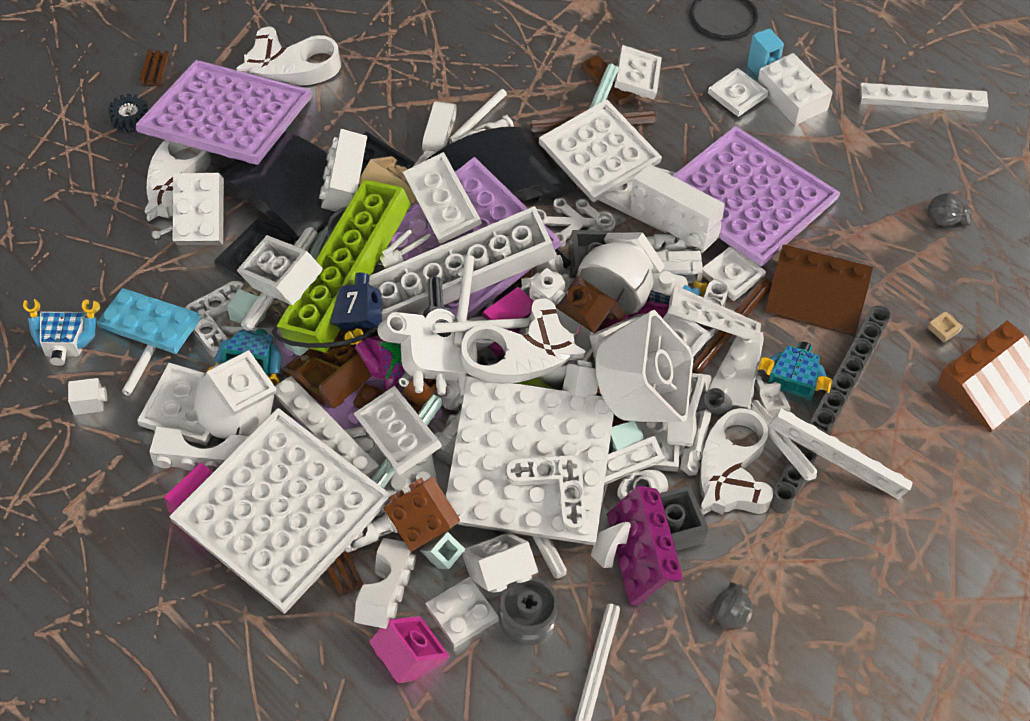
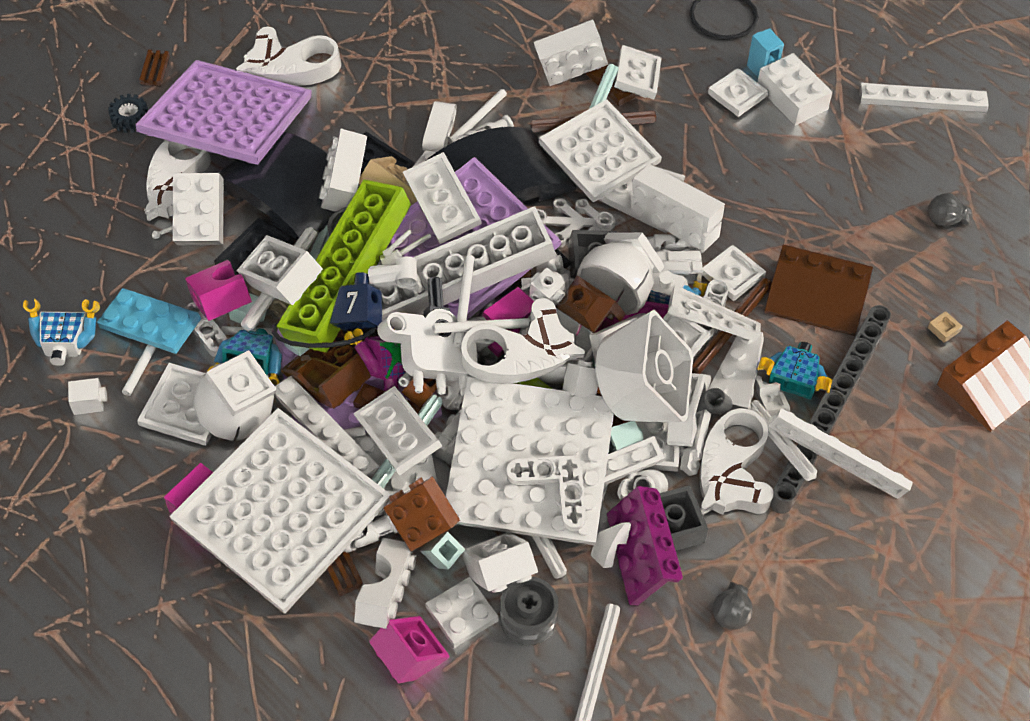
white arch [149,427,249,472] -> none
lavender plate [673,126,840,267] -> none
none -> dark pink piece [185,260,252,321]
none -> white piece [368,256,417,288]
none -> white brick [534,20,608,86]

